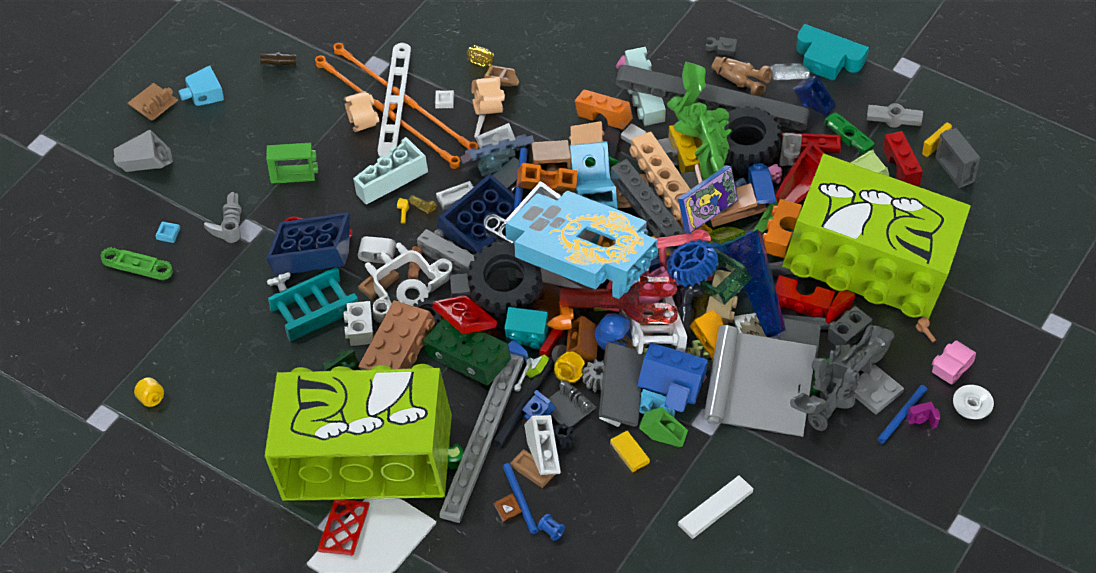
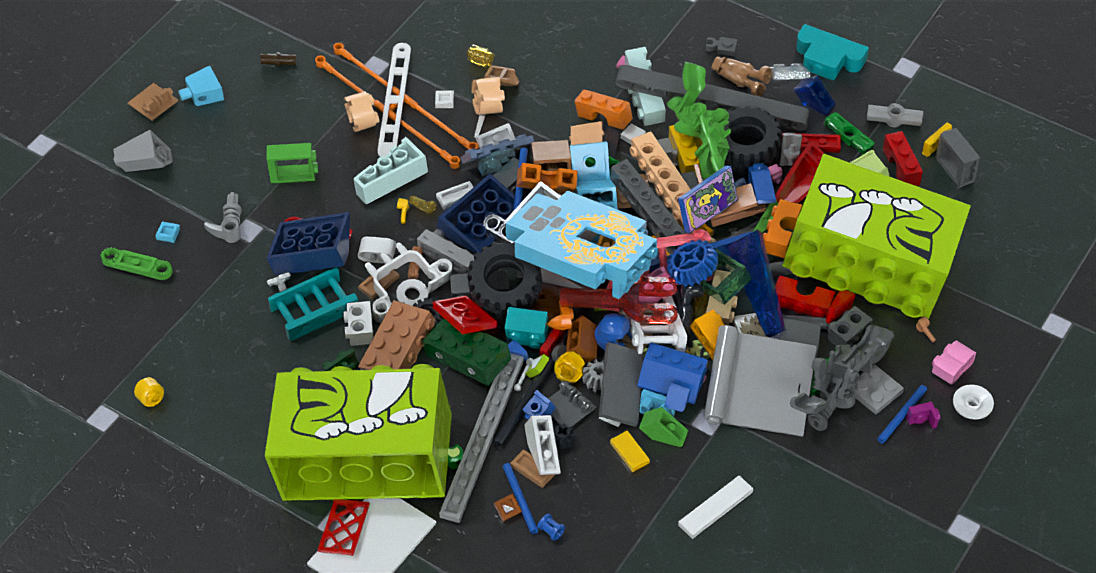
clear neon green piece [708,226,746,244] -> none

